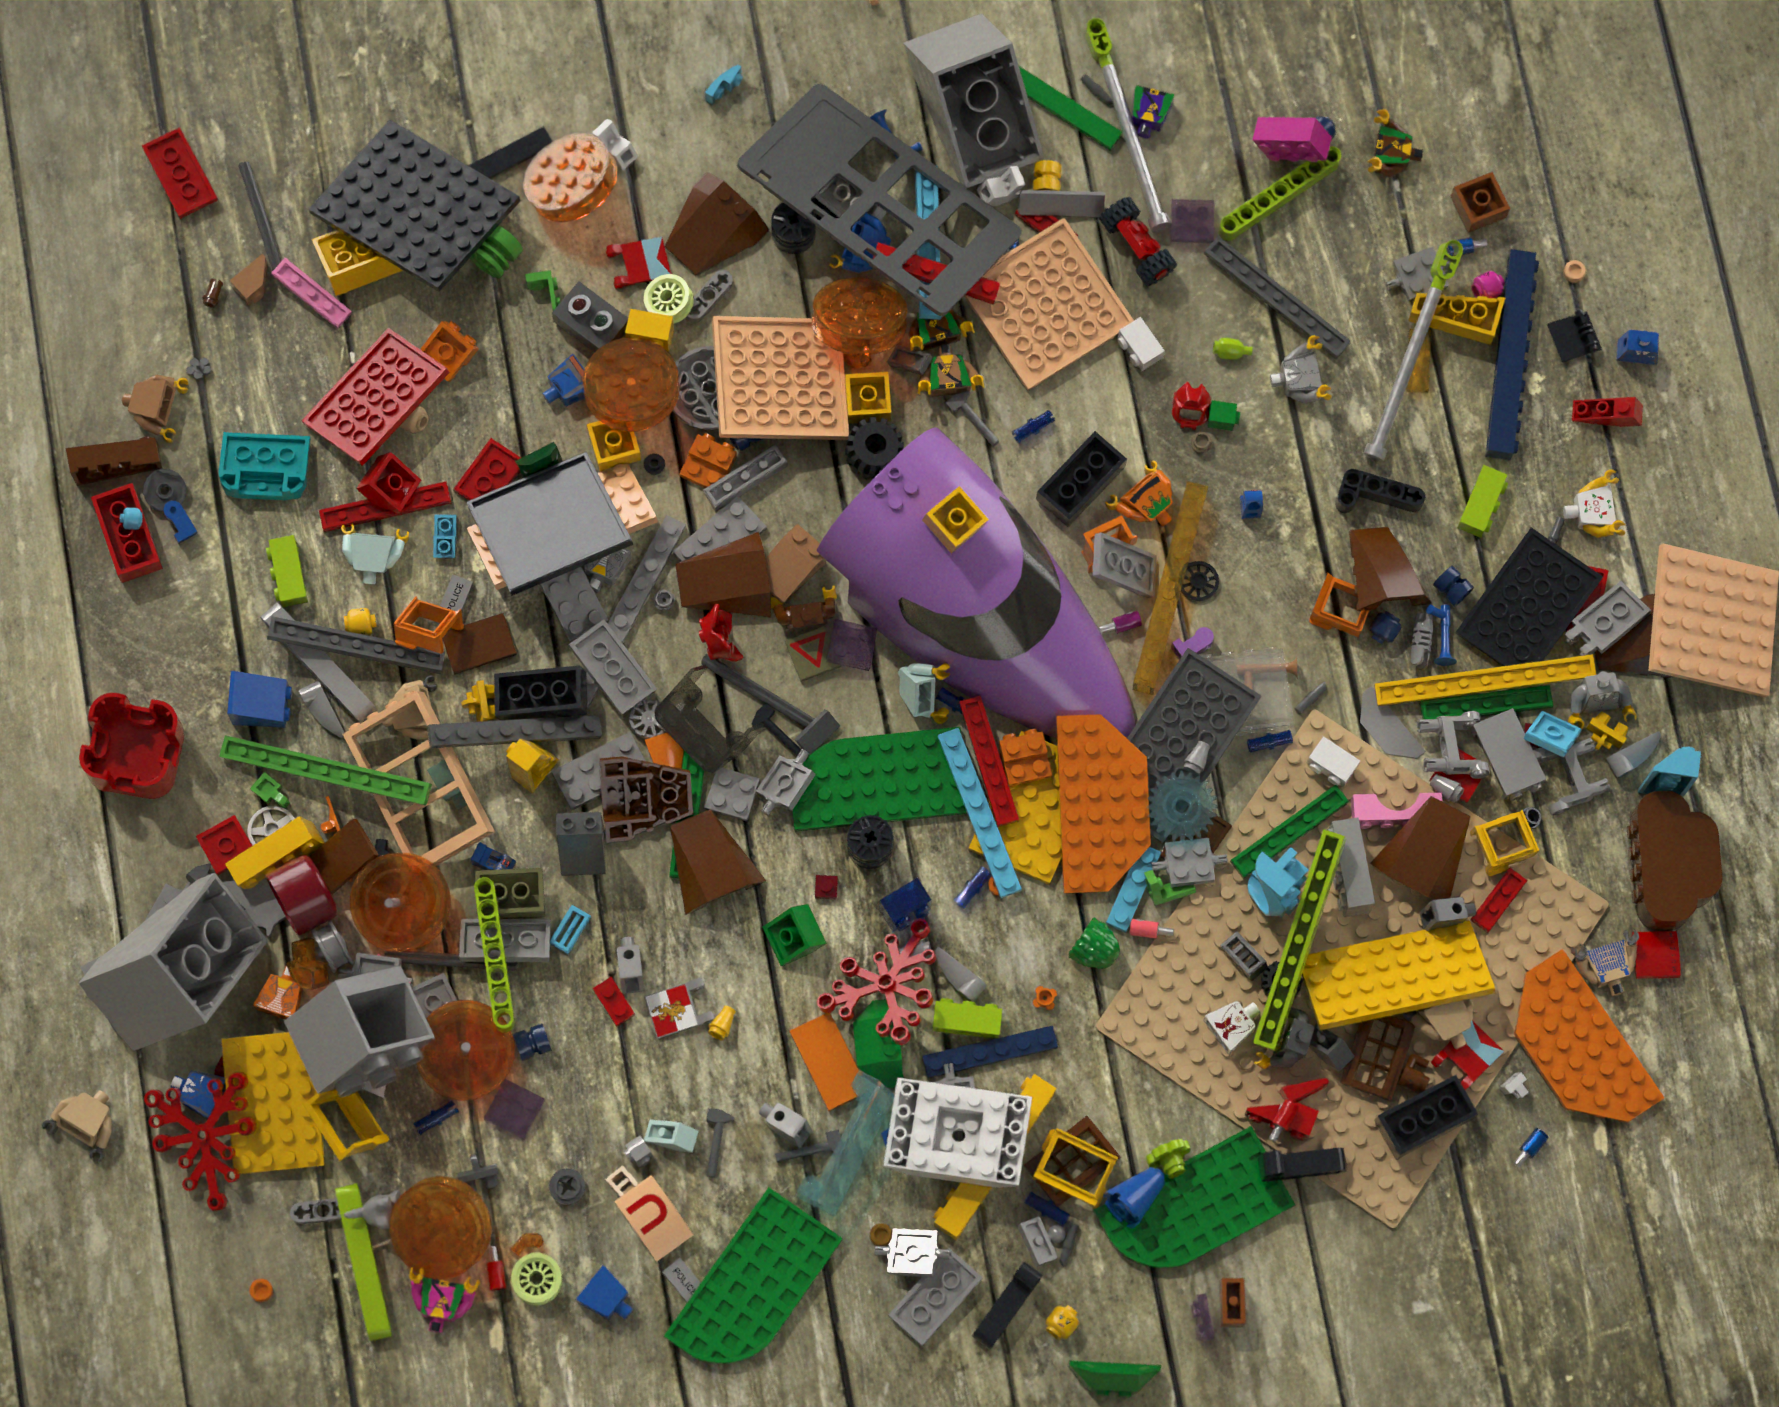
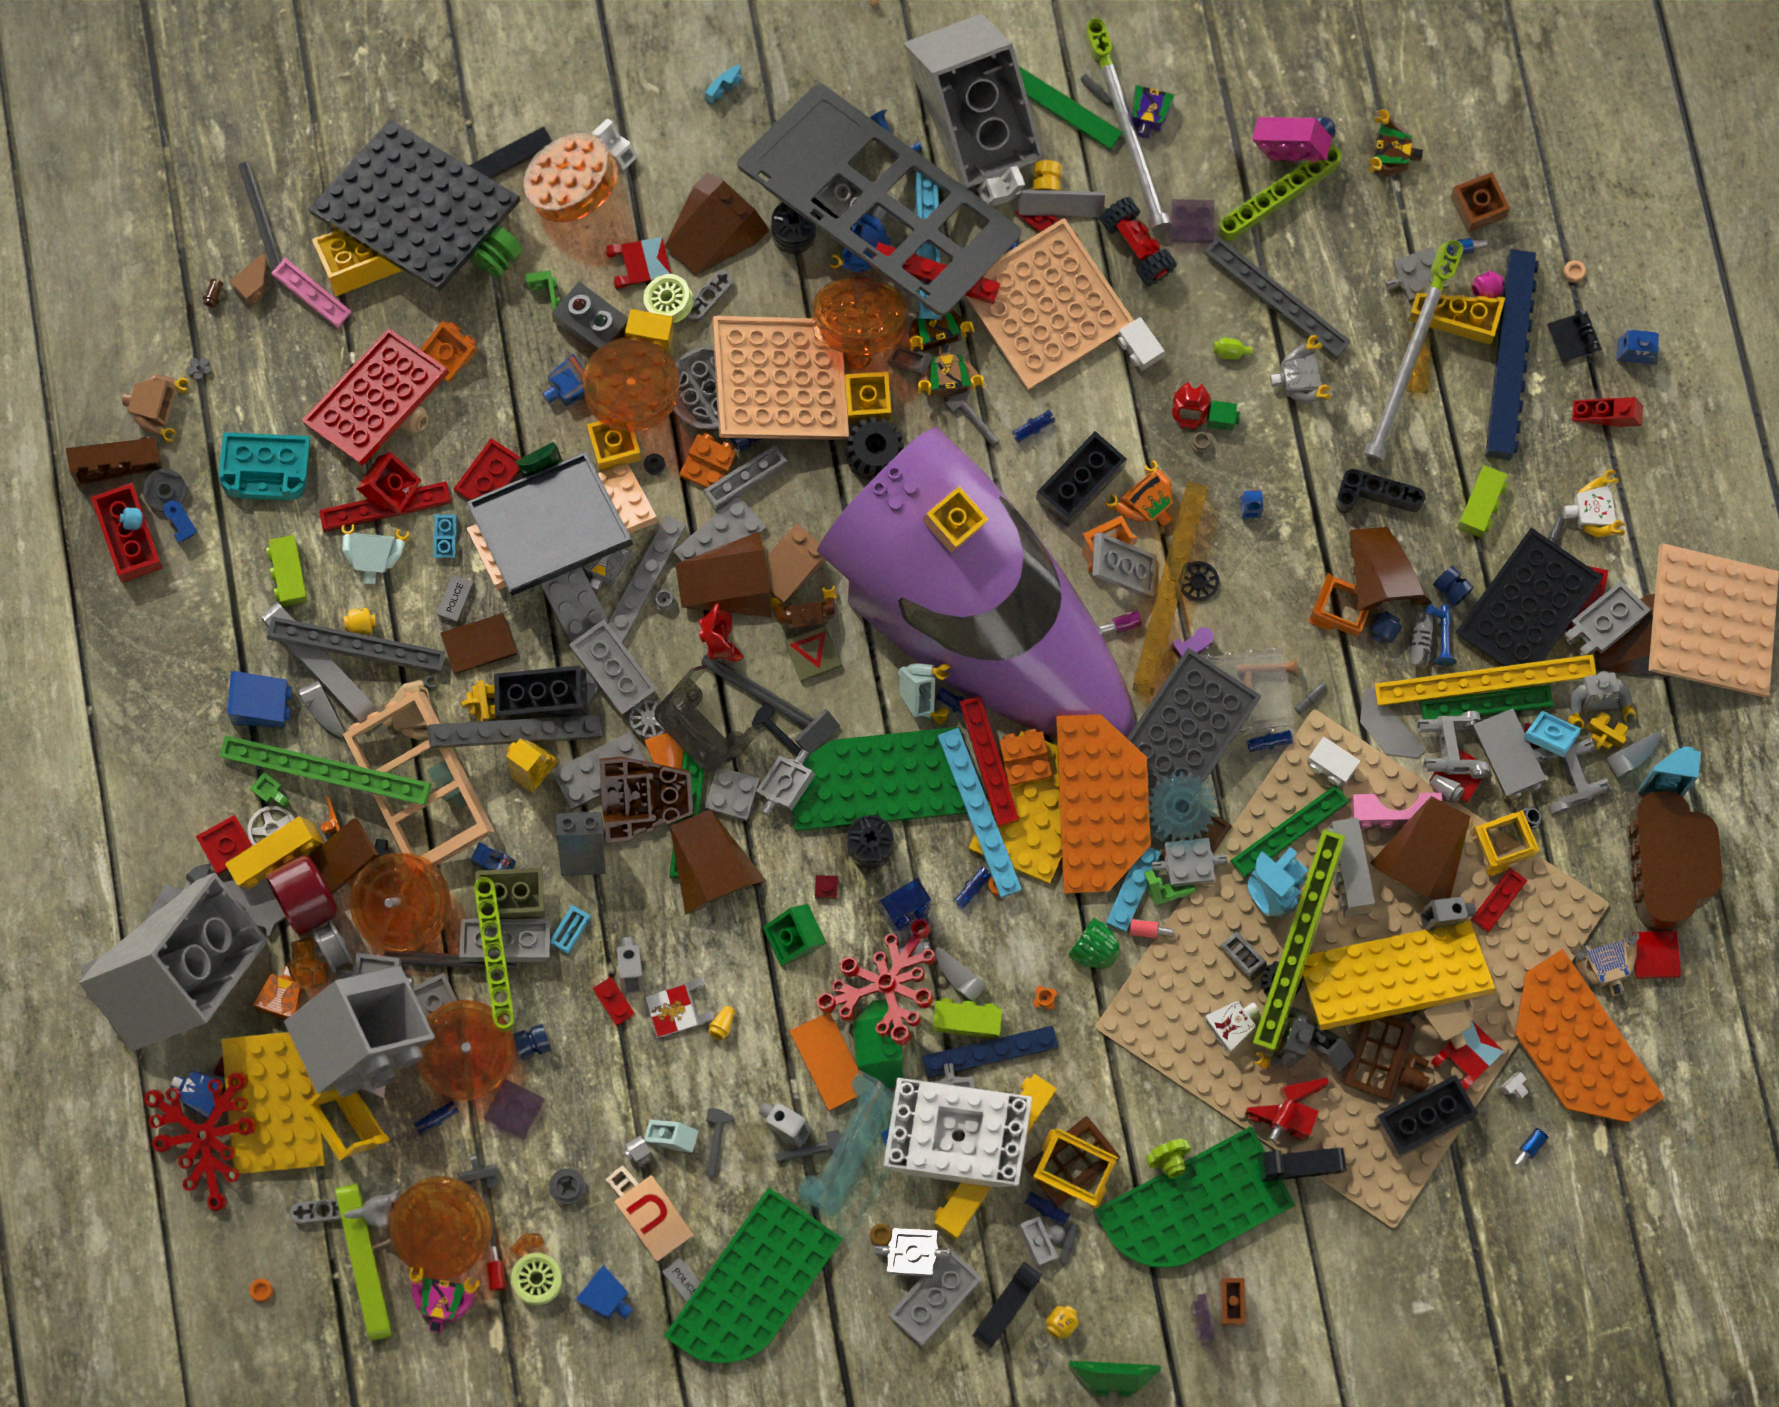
tan torso [42,1091,112,1162] -> none
red piece [79,693,185,799] -> none
red plate [141,127,218,219] -> none
orange piece [394,596,464,654] -> none
clear purple plate [826,619,877,671] -> none
blue cone [1103,1167,1165,1228] -> none
light grey cone [1183,741,1210,775] -> none

